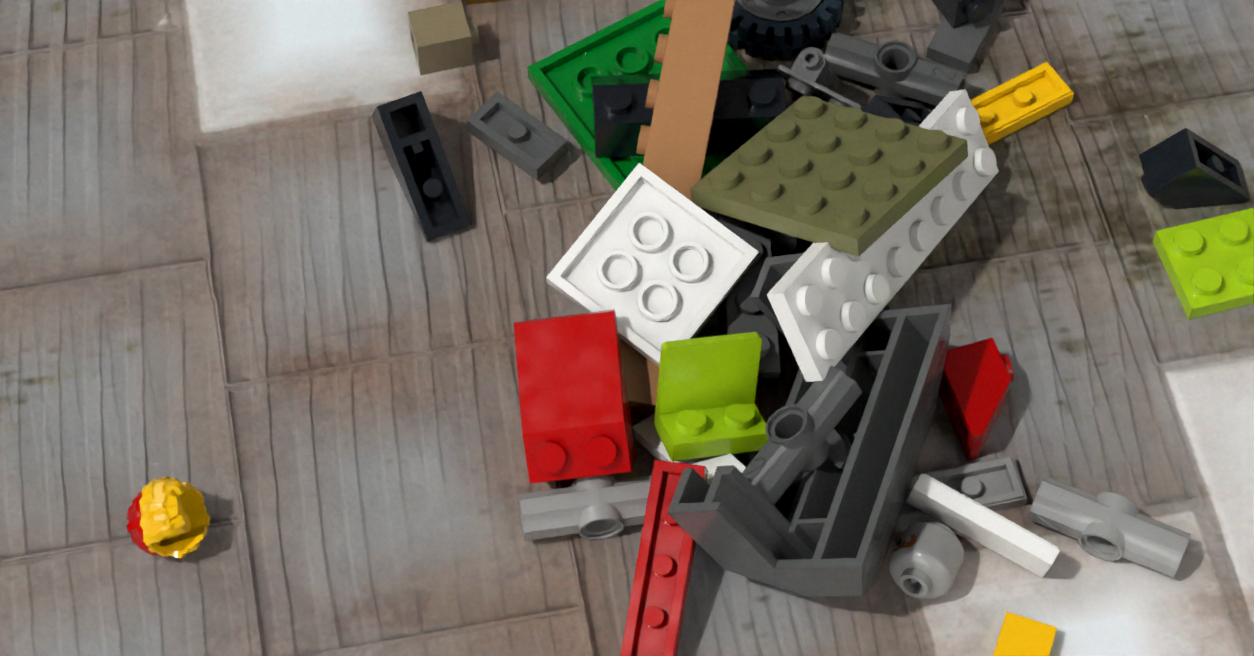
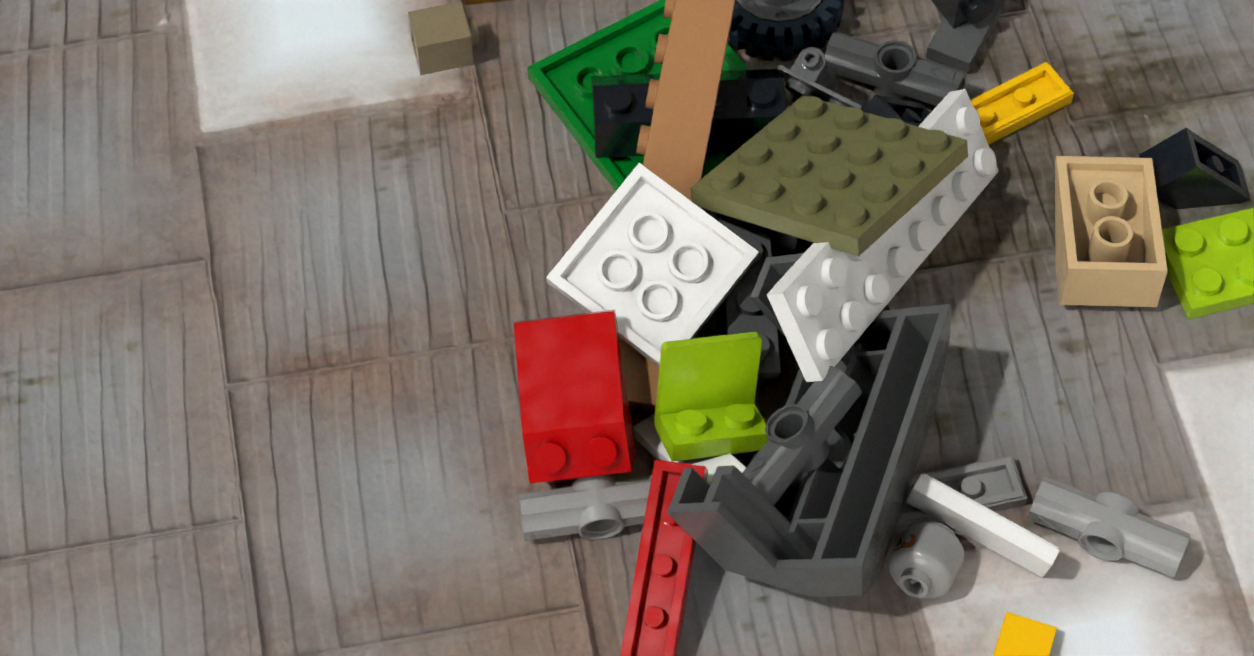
yellow piece [126,476,210,558] -> none
black slope [372,91,472,241] -> none
dark grey plate [466,91,568,181] -> none
red slope [939,337,1014,461] -> none
none -> tan slope [1055,156,1168,307]

